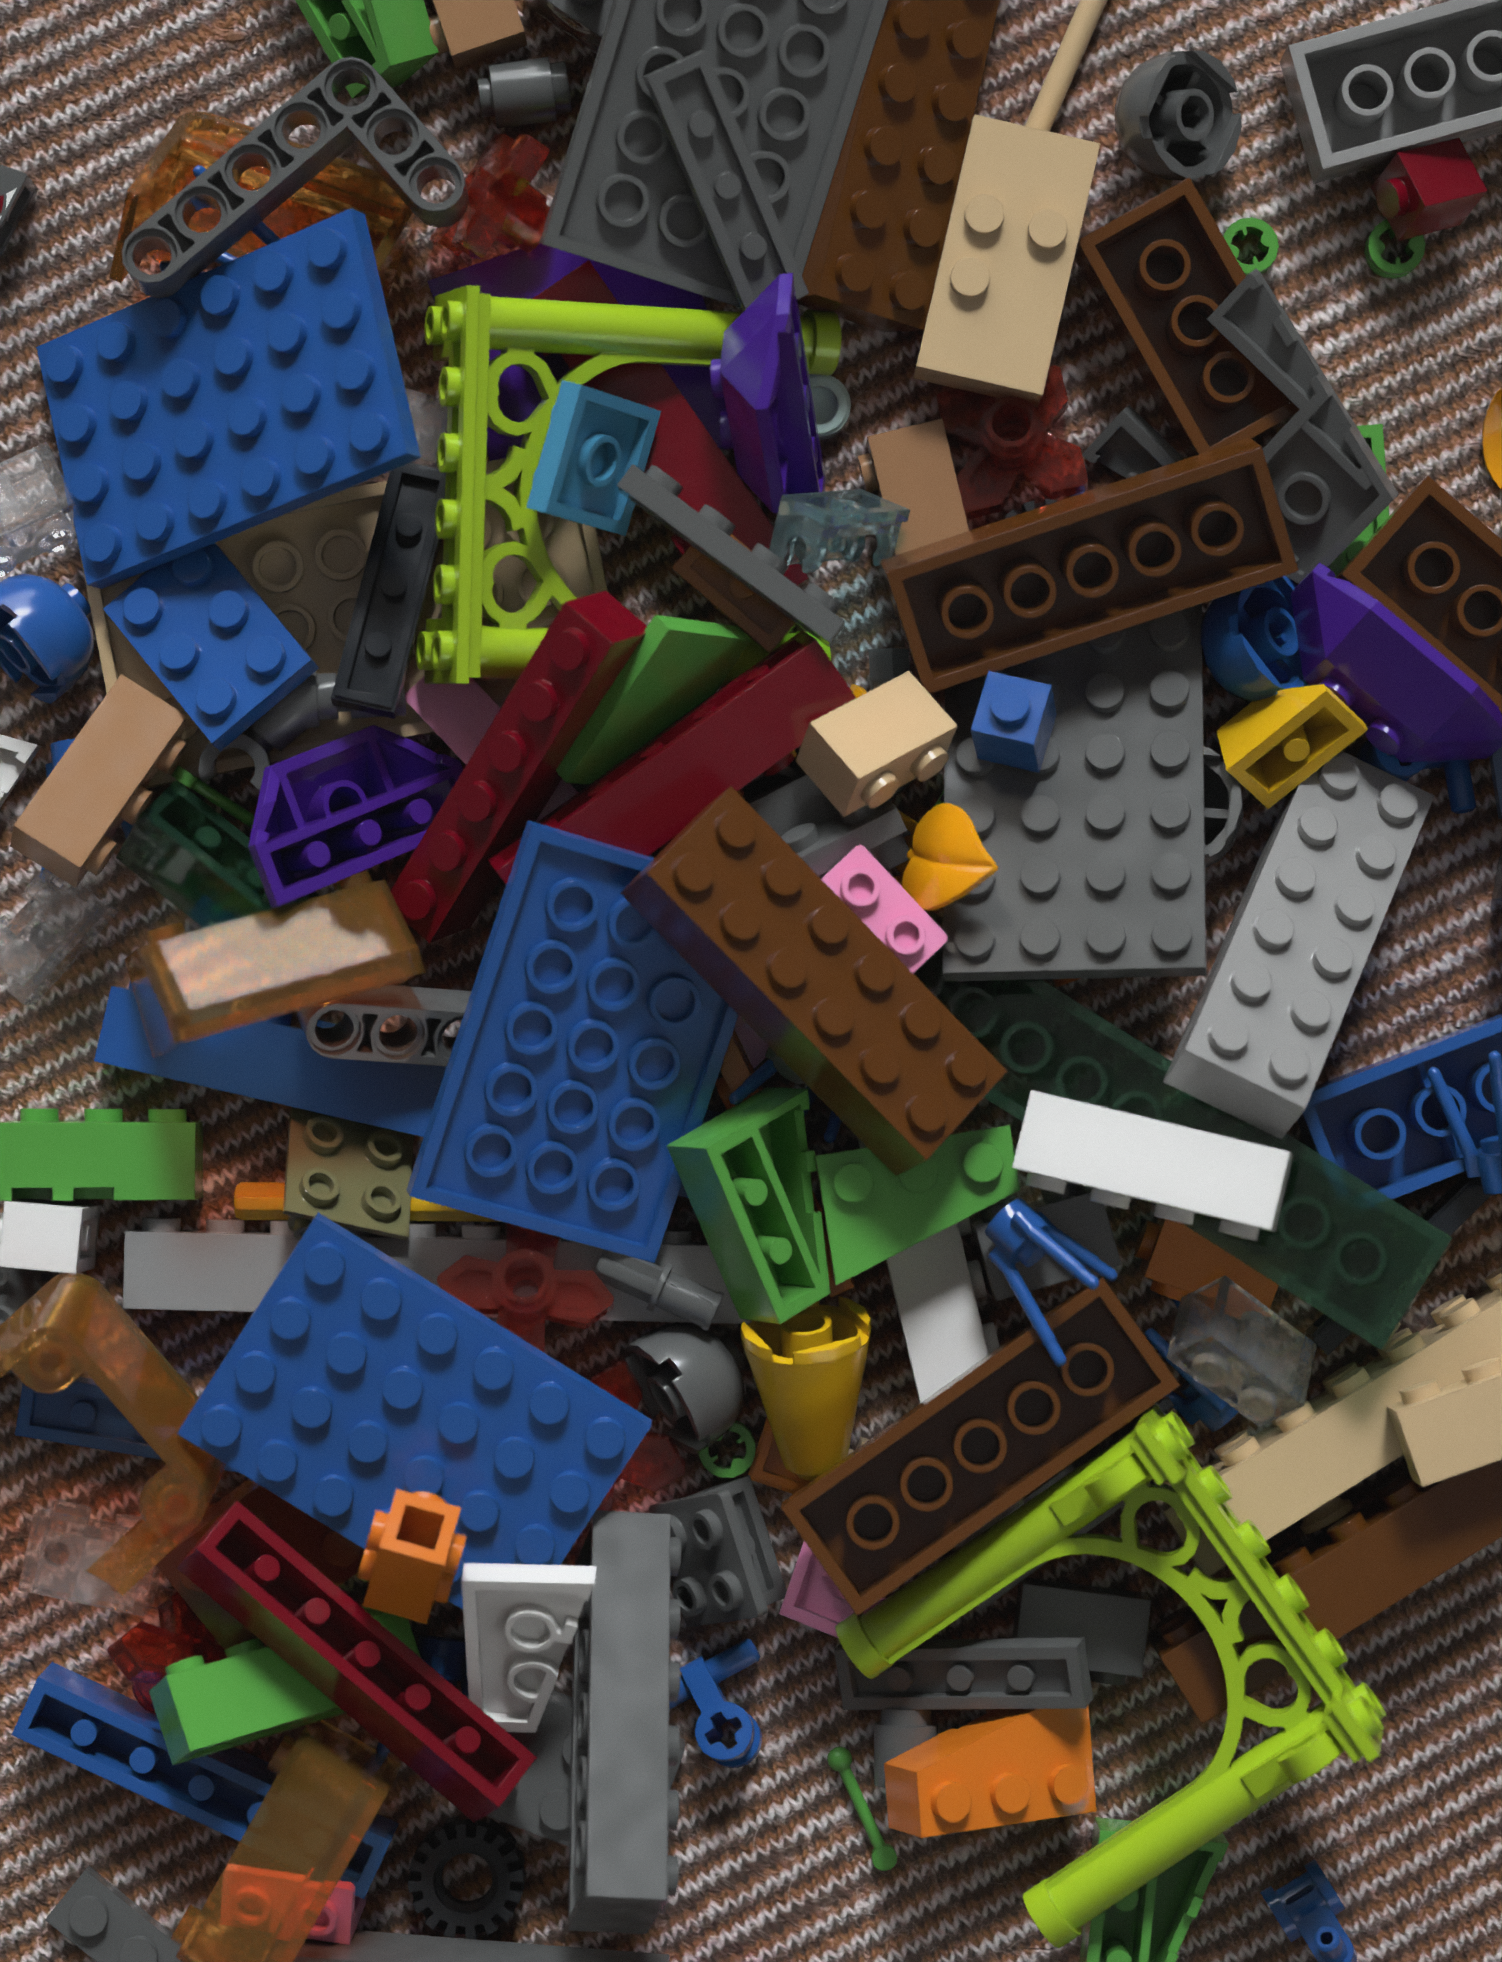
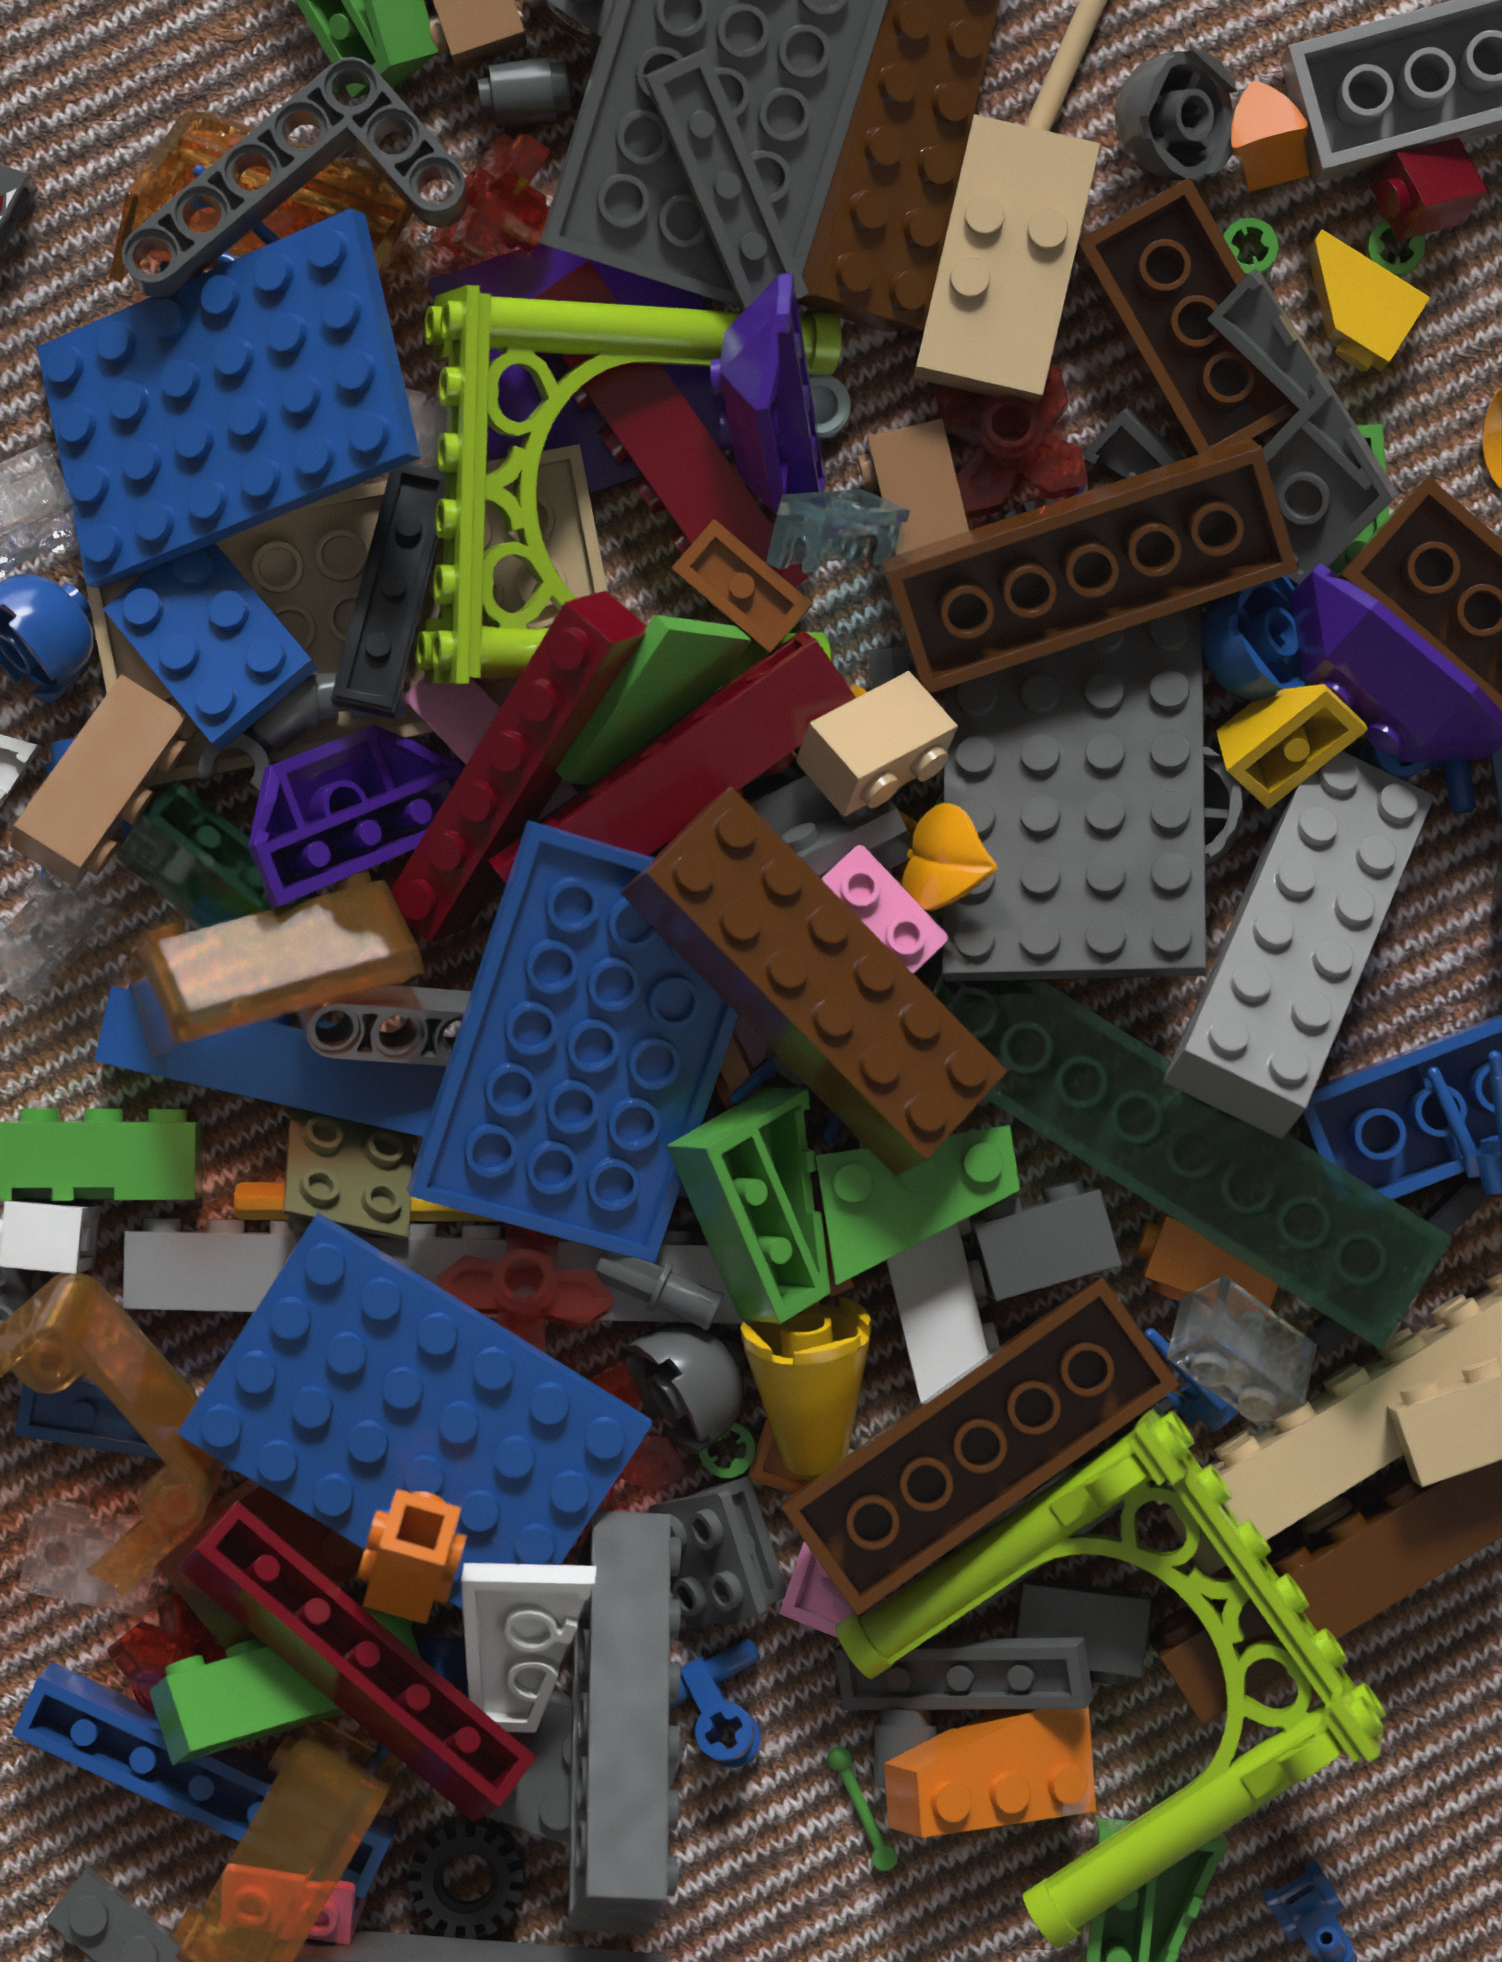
bright green hinge [171,765,255,829] -> none
dark azure plate [526,380,661,536] -> none
dark grey plate [617,464,845,647] -> none
blue brick [971,671,1057,773] -> none
blue plant [985,1198,1118,1367] -> none
white brick [1012,1090,1294,1241] -> none
none -> orange tile [1231,81,1310,193]
none -> yellow slope [1307,229,1430,372]

